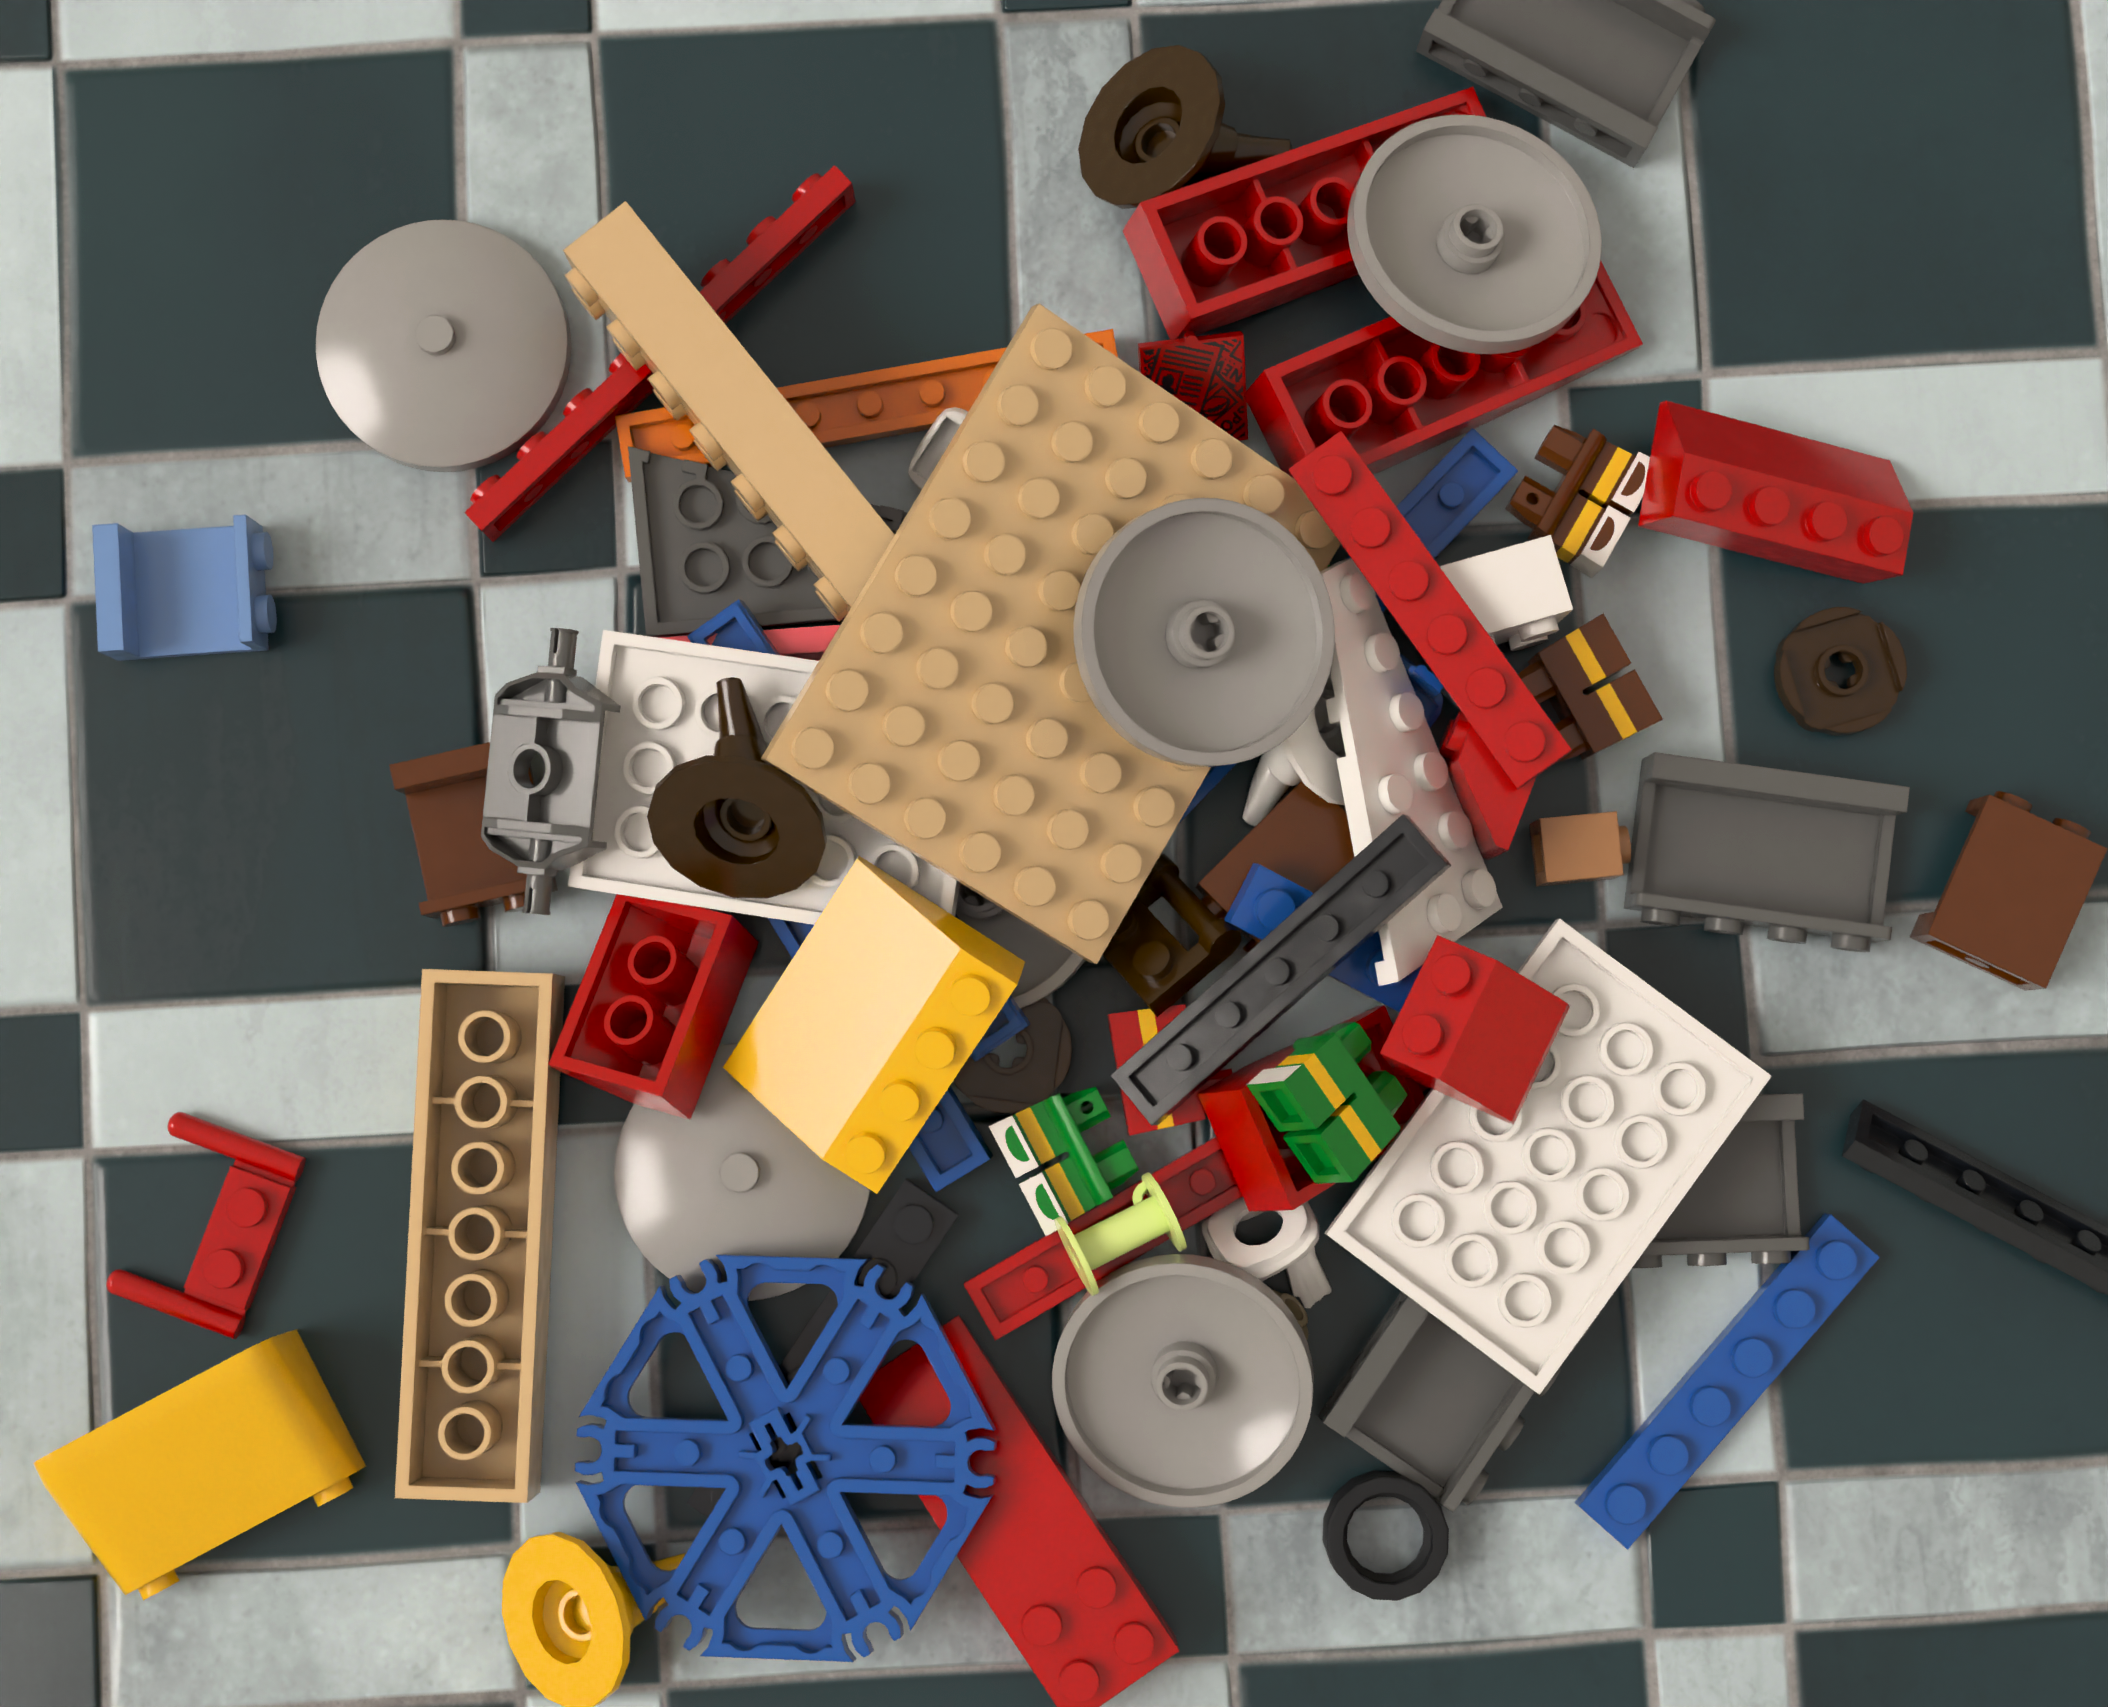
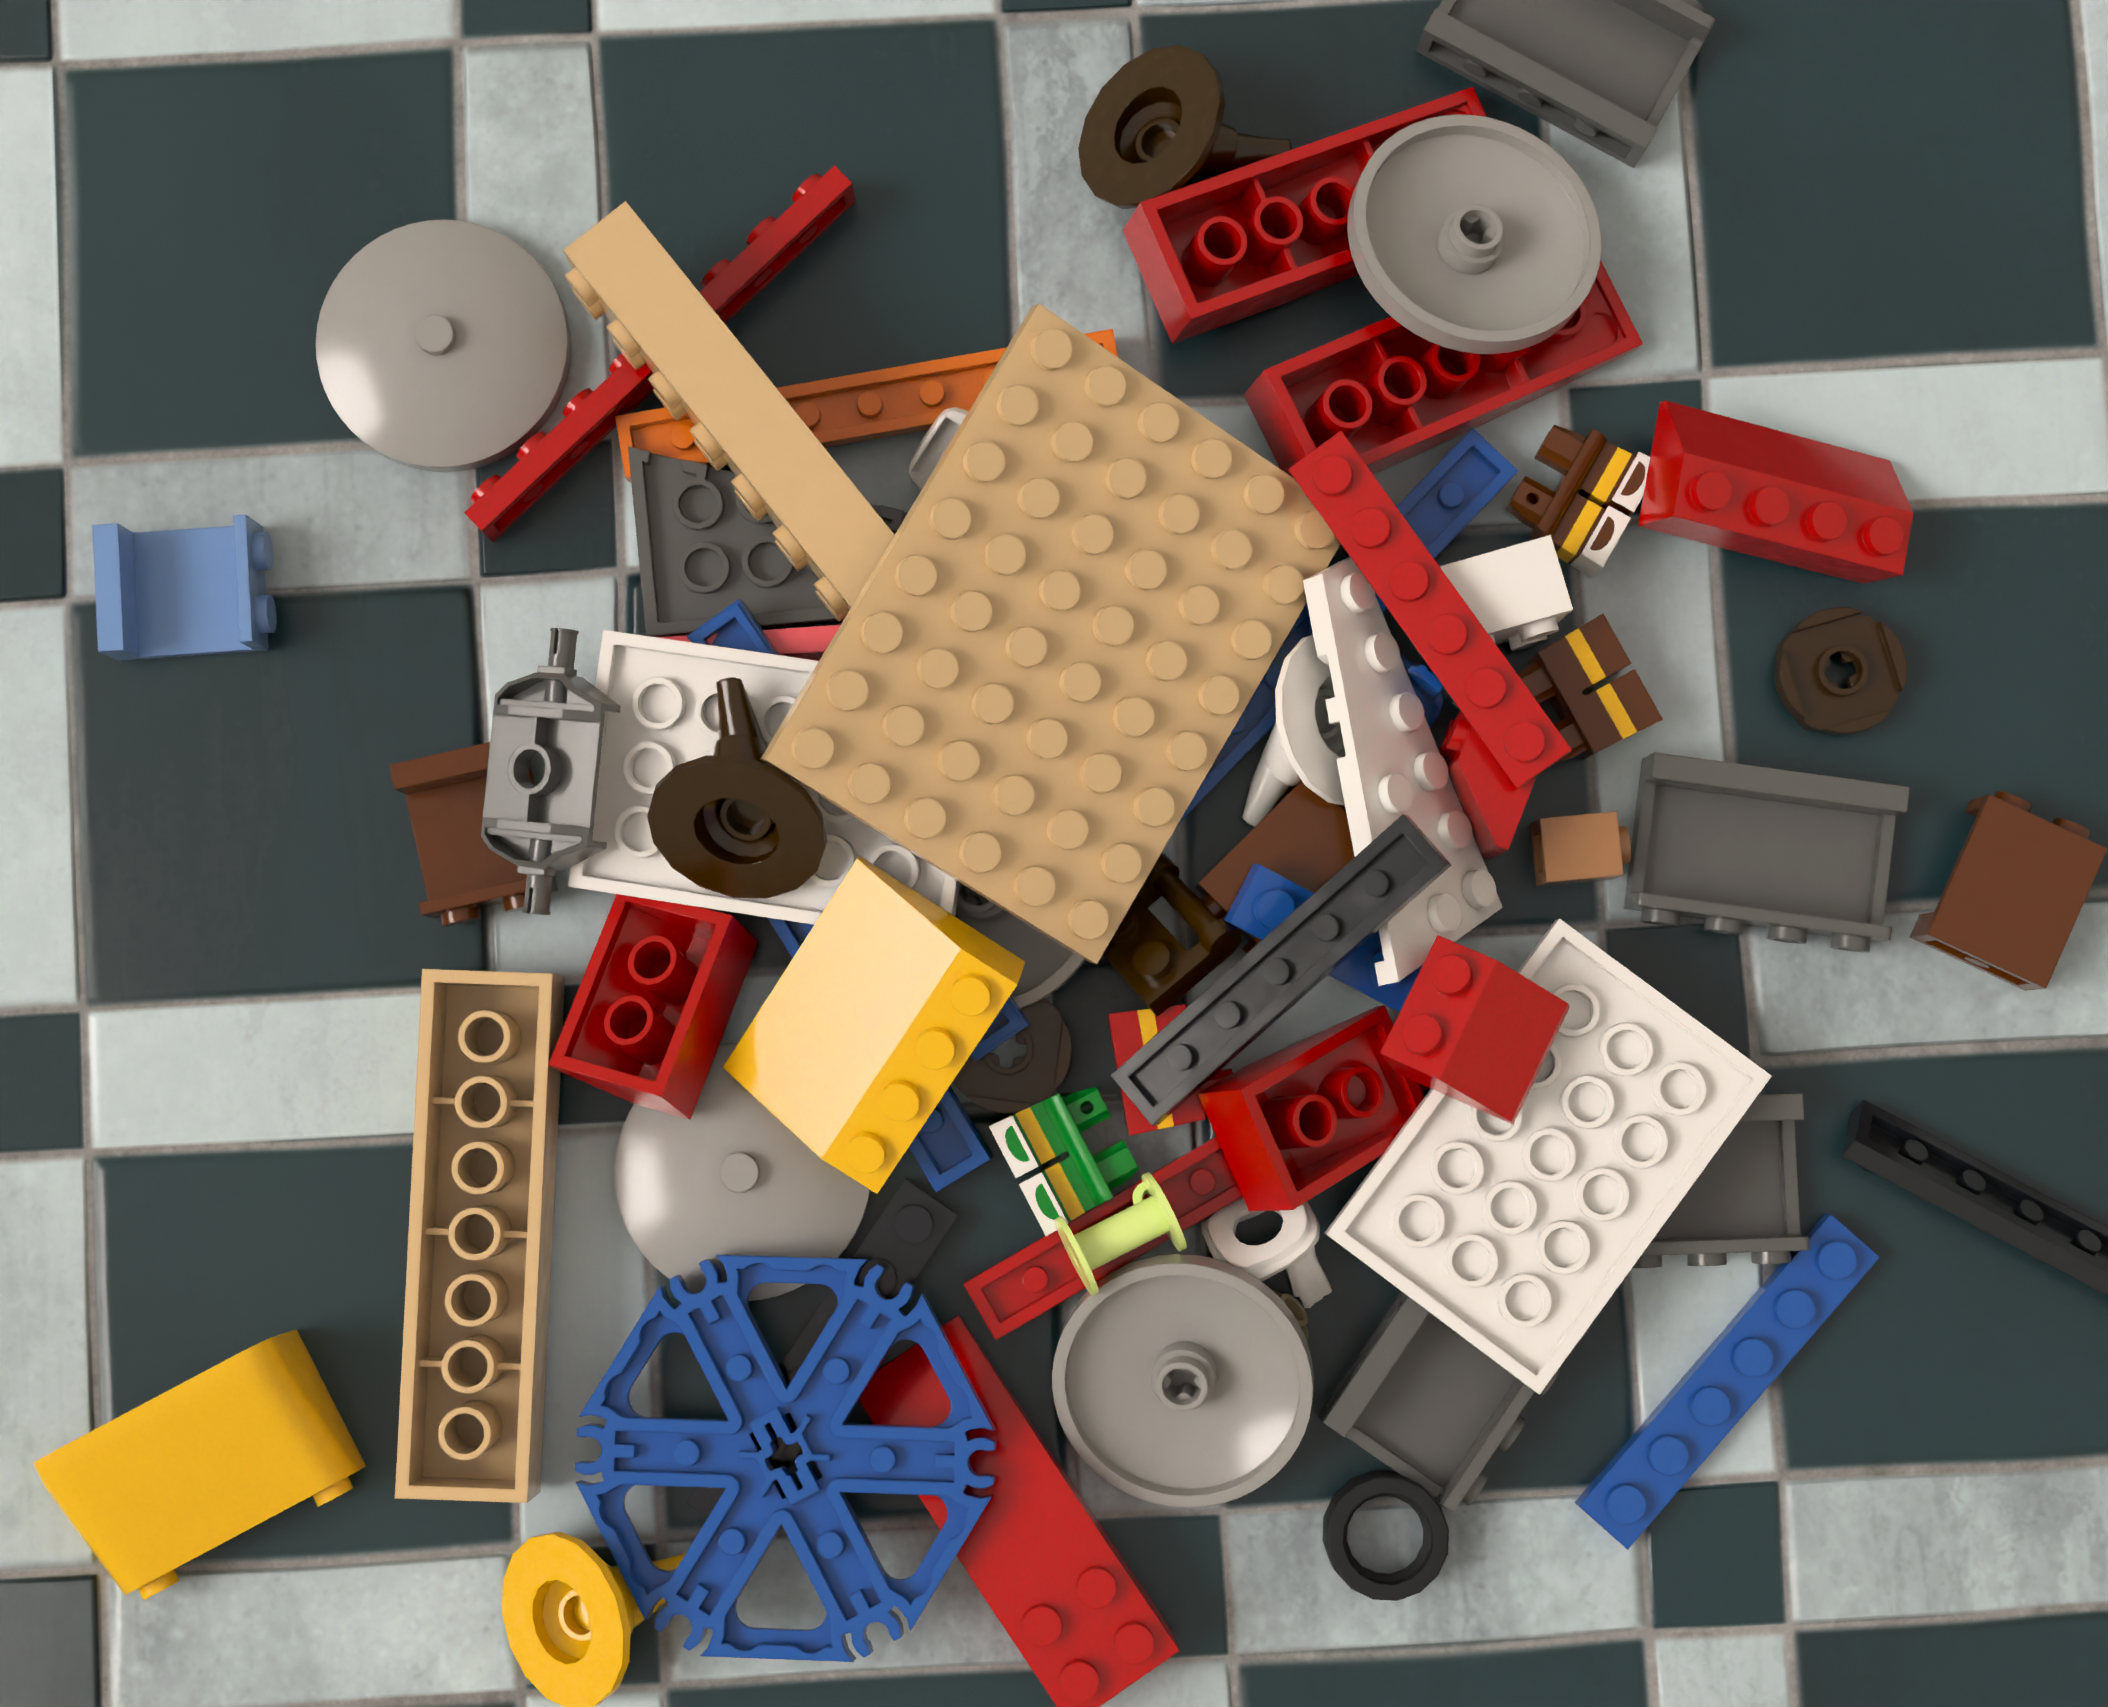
red plate [106,1112,306,1339] -> none
light grey dish [1074,498,1335,767] -> none
red piece [1138,331,1248,441] -> none
green hips [1246,1022,1408,1184] -> none

